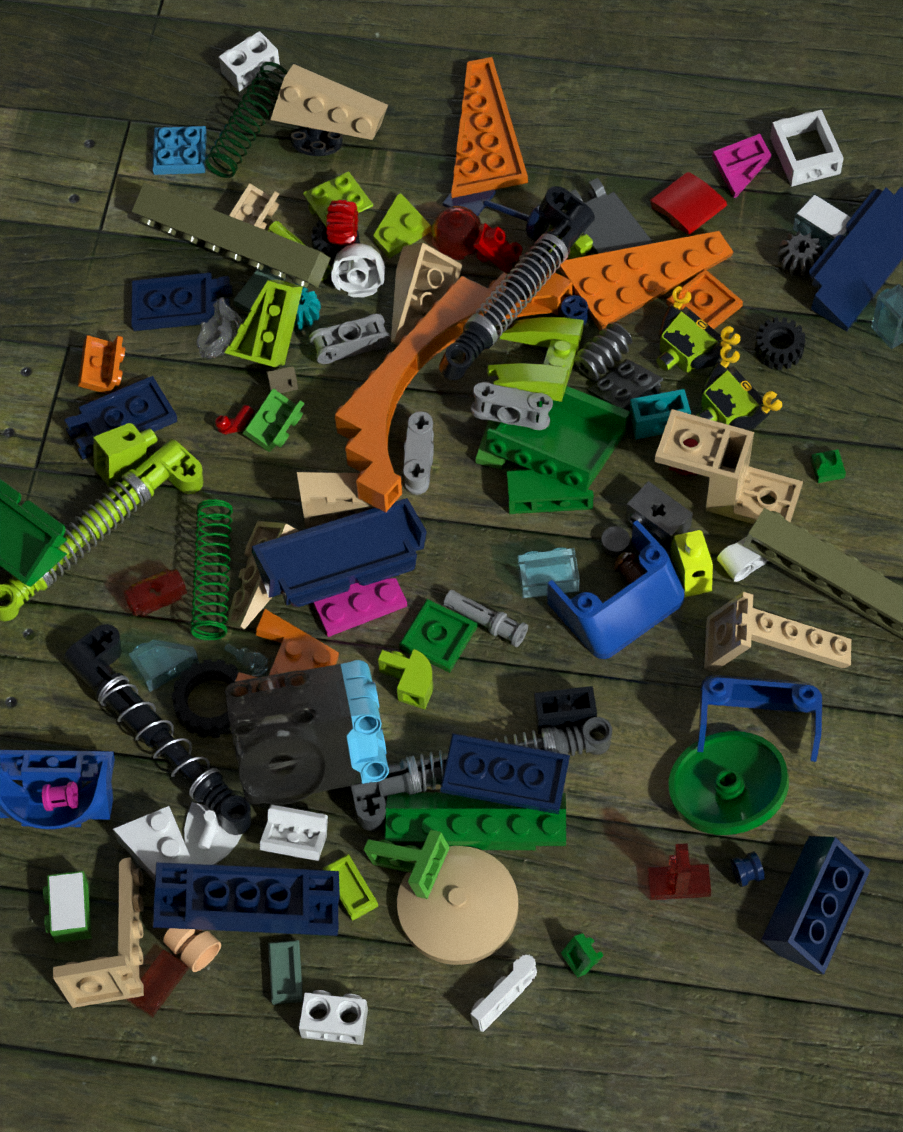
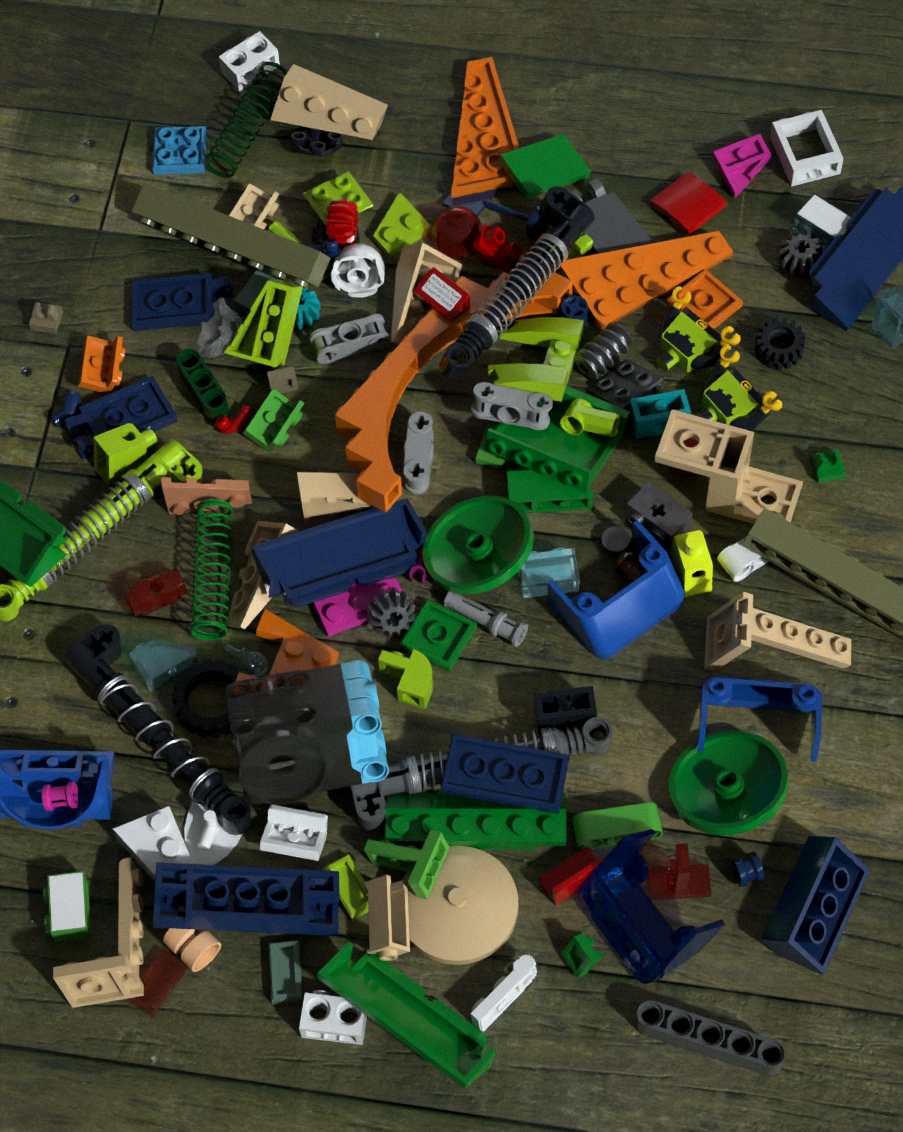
none -> dark tan tile [29,302,63,334]
none -> dark blue arm [50,390,82,428]
none -> nougat wing [161,477,252,515]
none -> dark green beam [176,348,229,423]
none -> dark blue arm [309,238,341,258]
none -> green slope [317,942,496,1089]
none -> tan window [364,875,410,961]
none -> flat silver gear [366,587,415,638]
none -> magenta hand [409,548,427,584]
none -> slope [414,267,470,322]
none -> green dish [423,496,534,595]
none -> green tile [498,134,591,199]
none -> red panel [538,847,606,906]
none -> lime piece [560,399,620,437]
none -> bright green beam [572,802,663,850]
none -> clear blue windscreen [578,829,725,984]
none -> dark grey beam [636,1000,786,1076]

